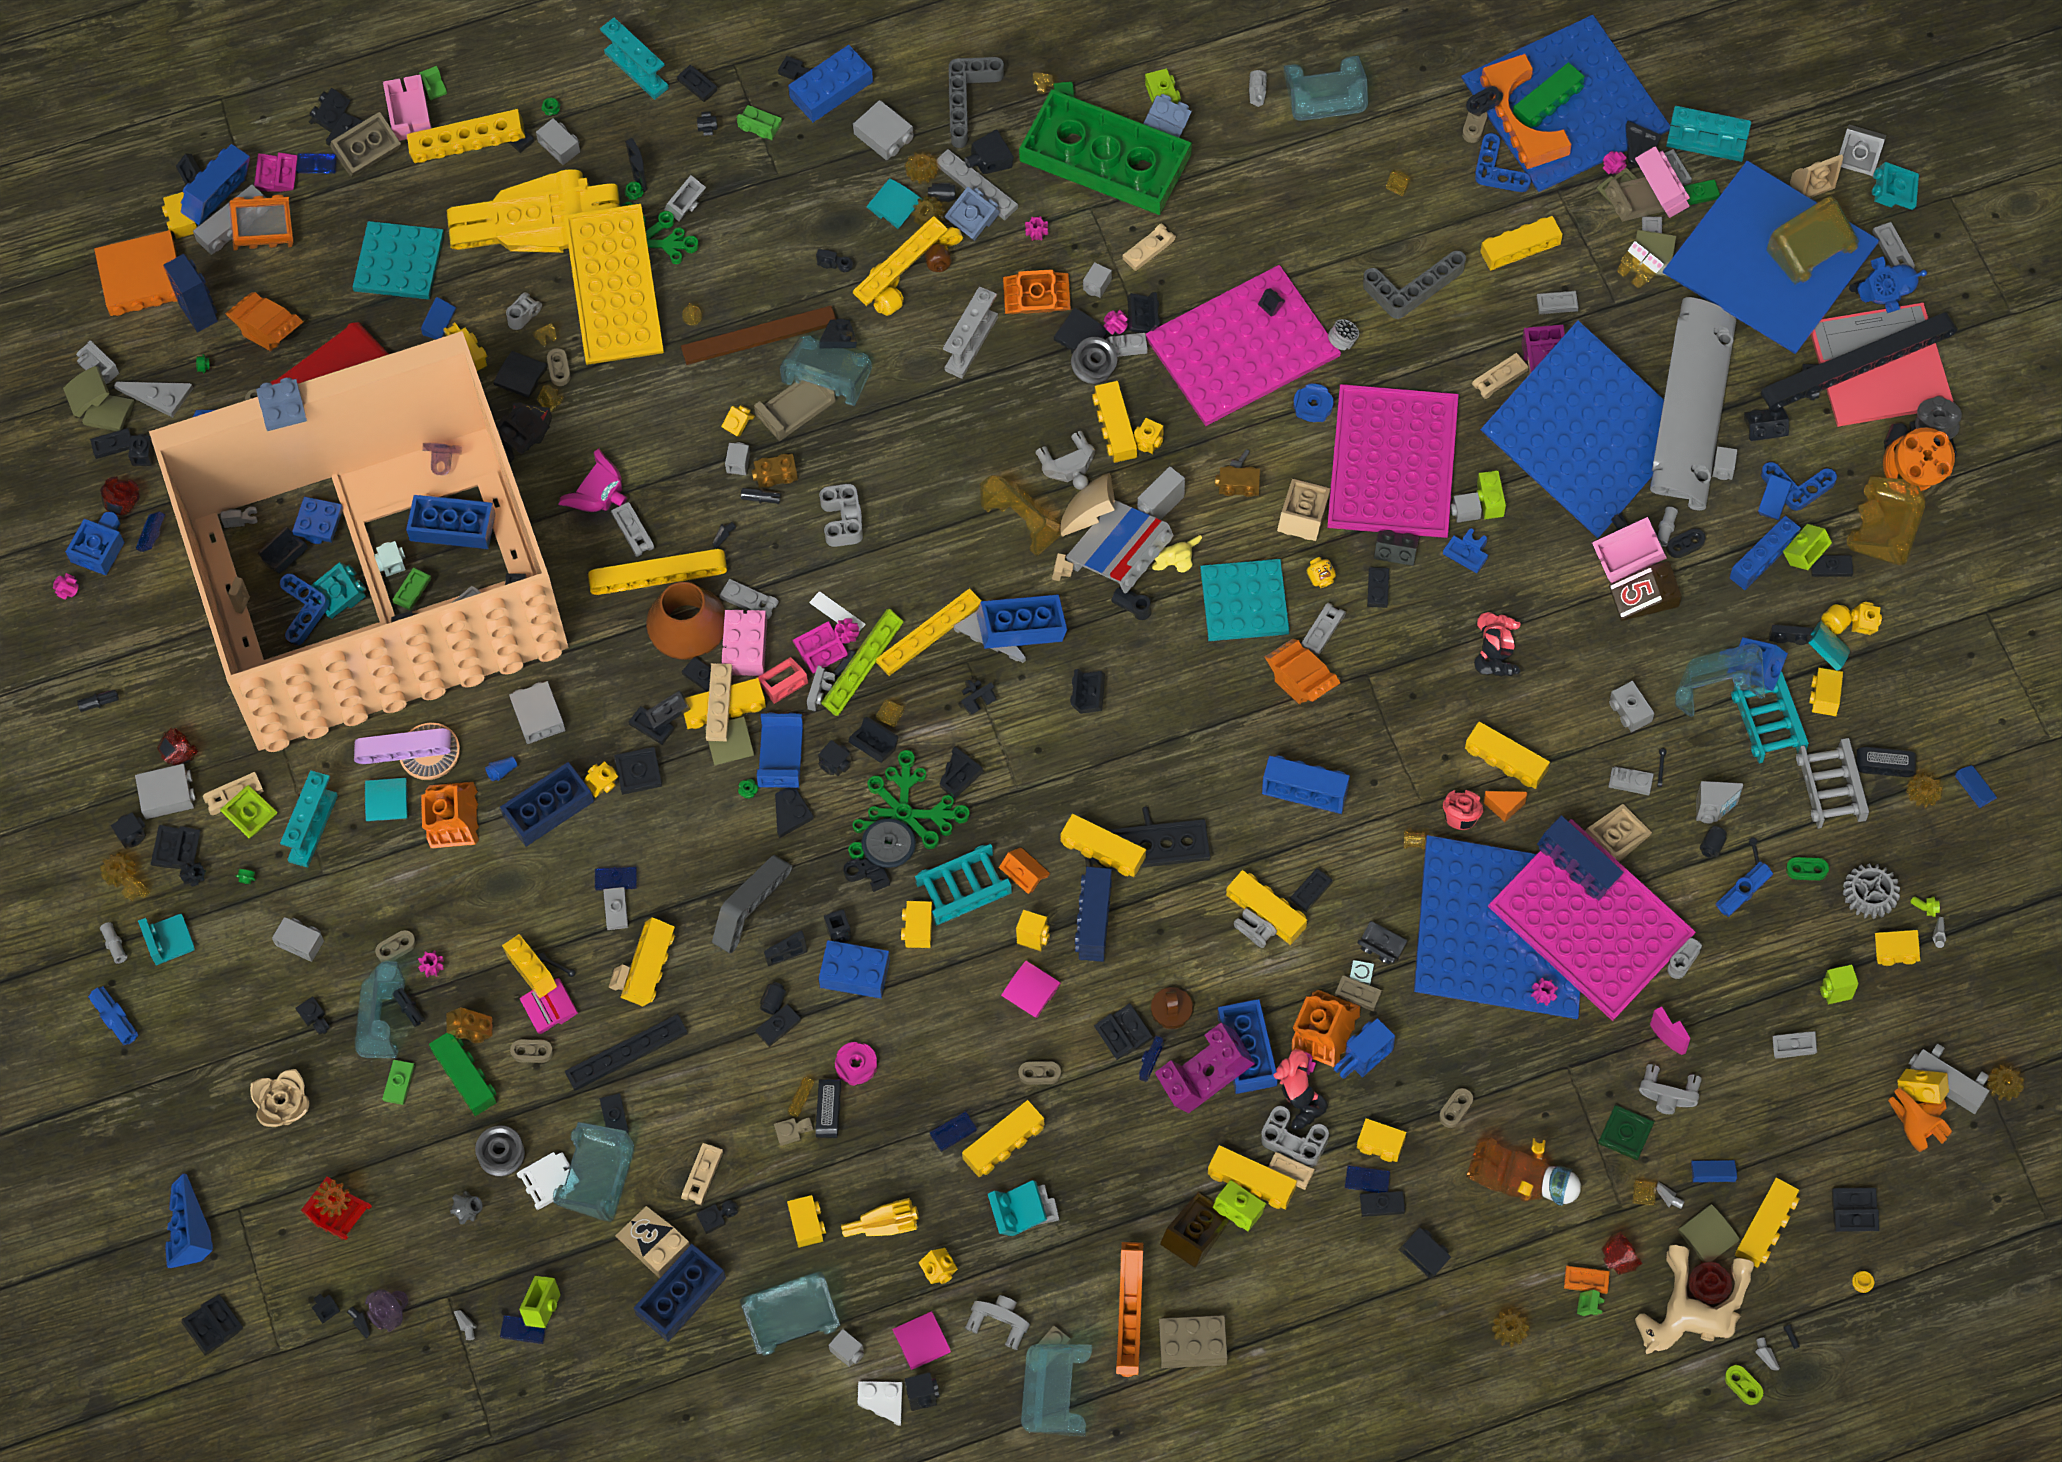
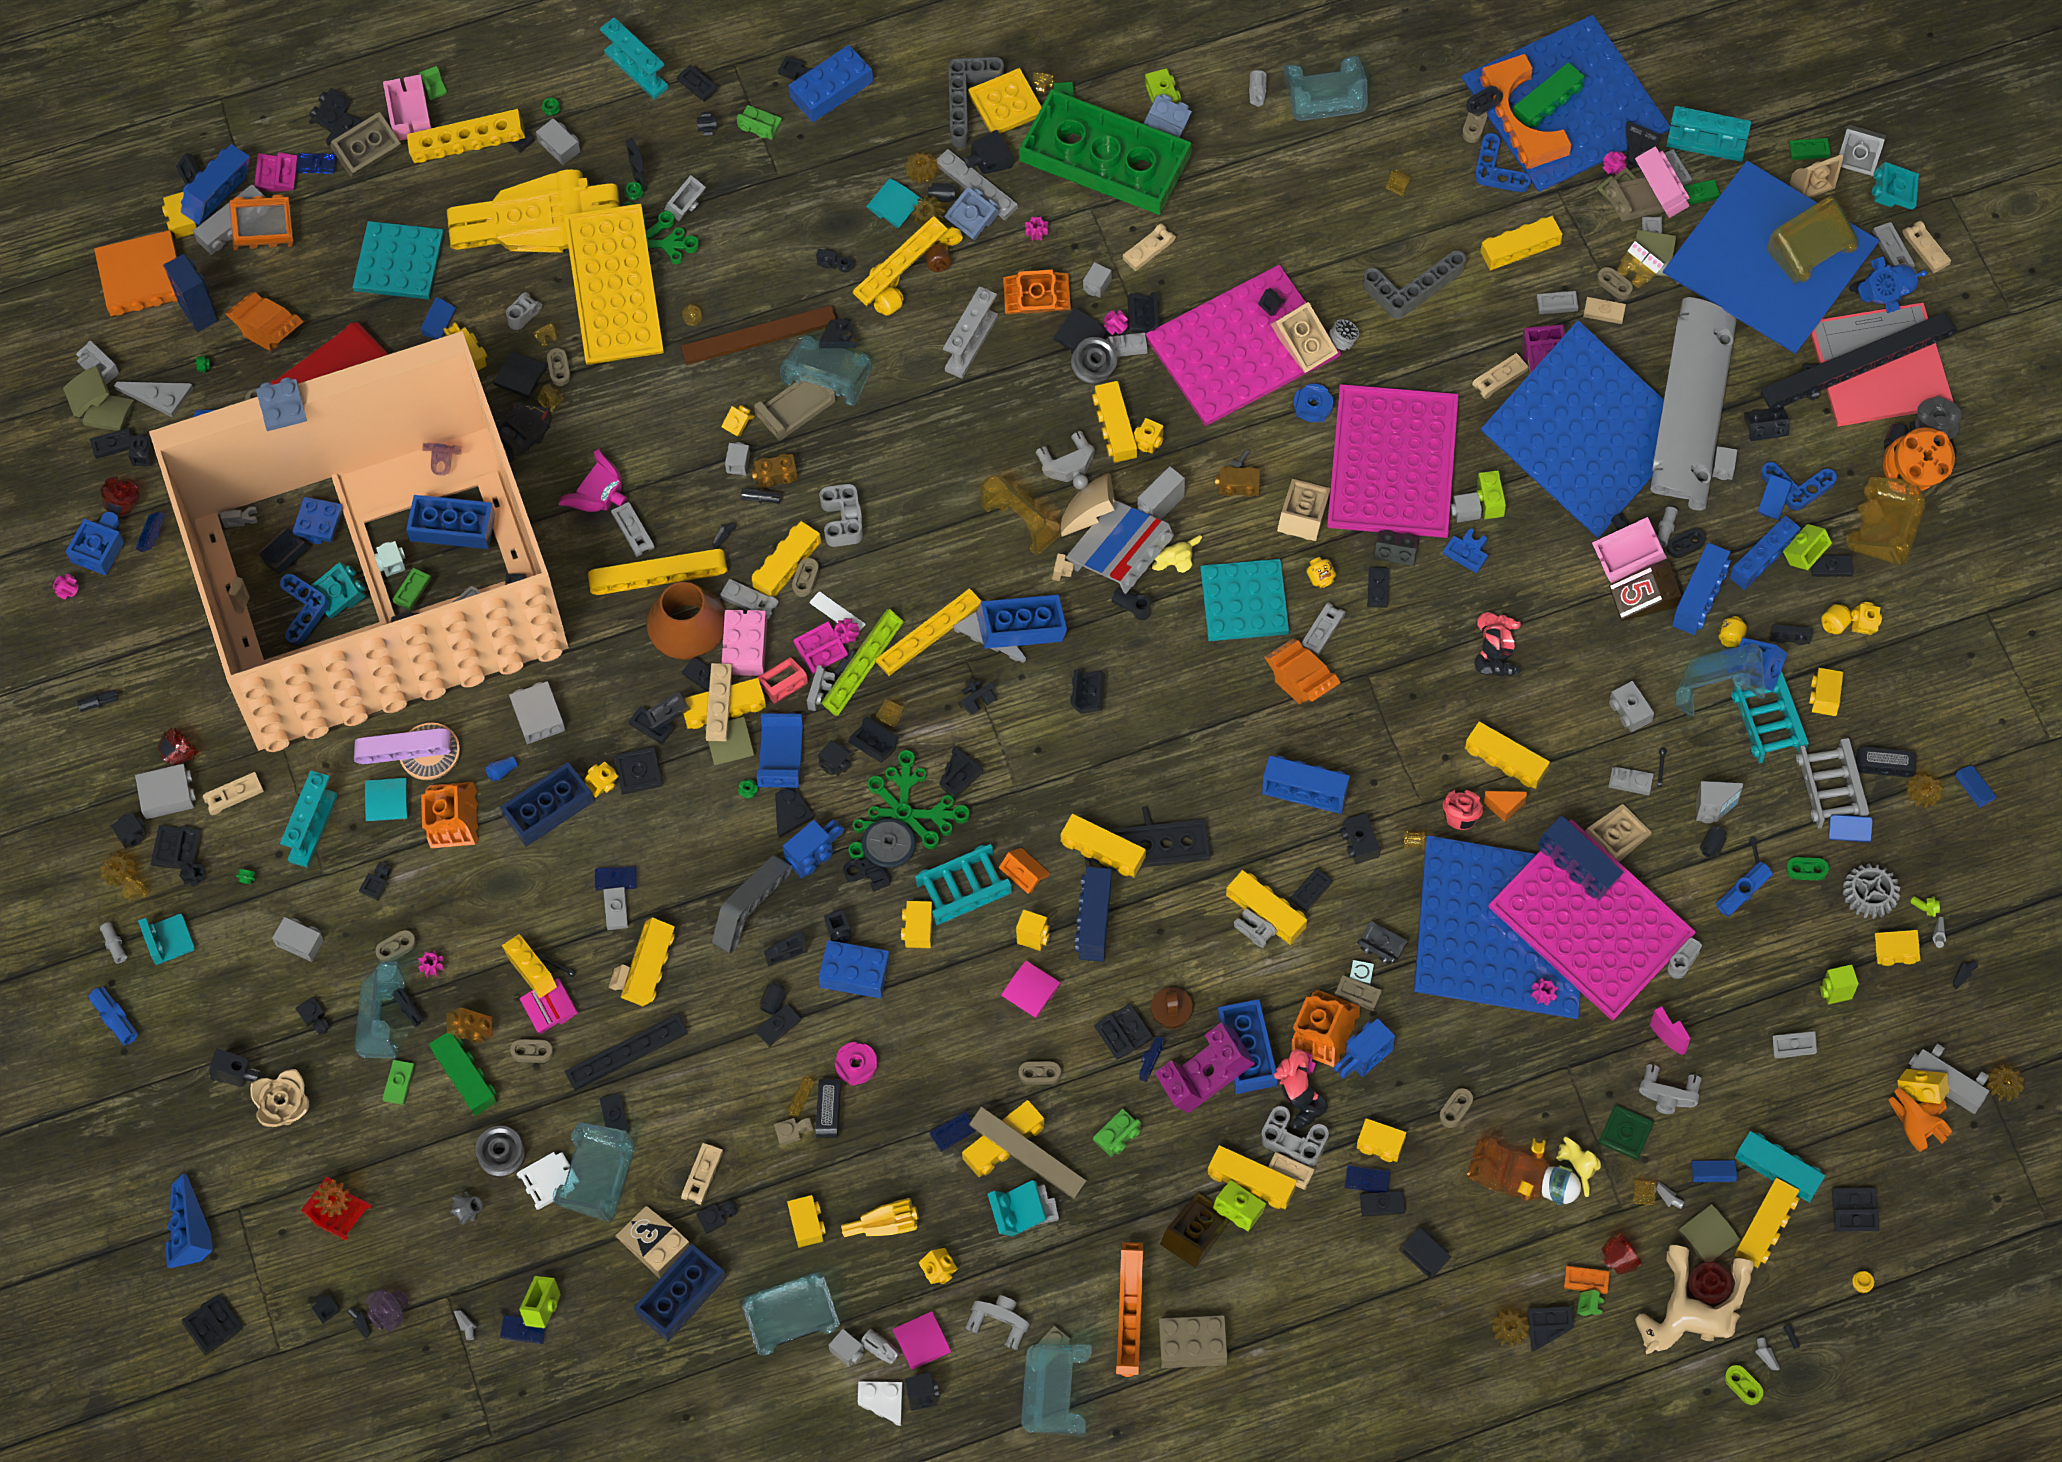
lime slope [220,785,278,839] -> none
light grey brick [853,100,913,160] -> none
teal slope [1808,621,1850,671] -> none
none -> black torso [209,1048,260,1087]
none -> black plate [359,861,392,901]
none -> yellow brick [752,521,821,598]
none -> blue brick [783,819,844,878]
none -> dark tan plate [792,558,819,597]
none -> light grey hinge [860,1329,900,1364]
none -> yellow plate [968,68,1041,134]
none -> dark tan tile [969,1107,1086,1199]
none -> bright green bracket [1093,1109,1141,1157]
none -> tan slope [1270,302,1338,373]
none -> black brick [1340,813,1380,864]
none -> black wing [1527,1306,1573,1352]
none -> light yellow animal [1556,1136,1601,1197]
none -> tan plate [1583,297,1626,324]
none -> dark tan plate [1597,267,1633,299]
none -> blue brick [1673,543,1731,635]
none -> yellow head [1718,616,1747,648]
none -> teal brick [1735,1131,1825,1203]
none -> green plate [1789,138,1831,160]
none -> slope [1829,815,1872,842]
none -> tan plate [1903,221,1951,273]
none -> black bar [1953,960,1978,990]

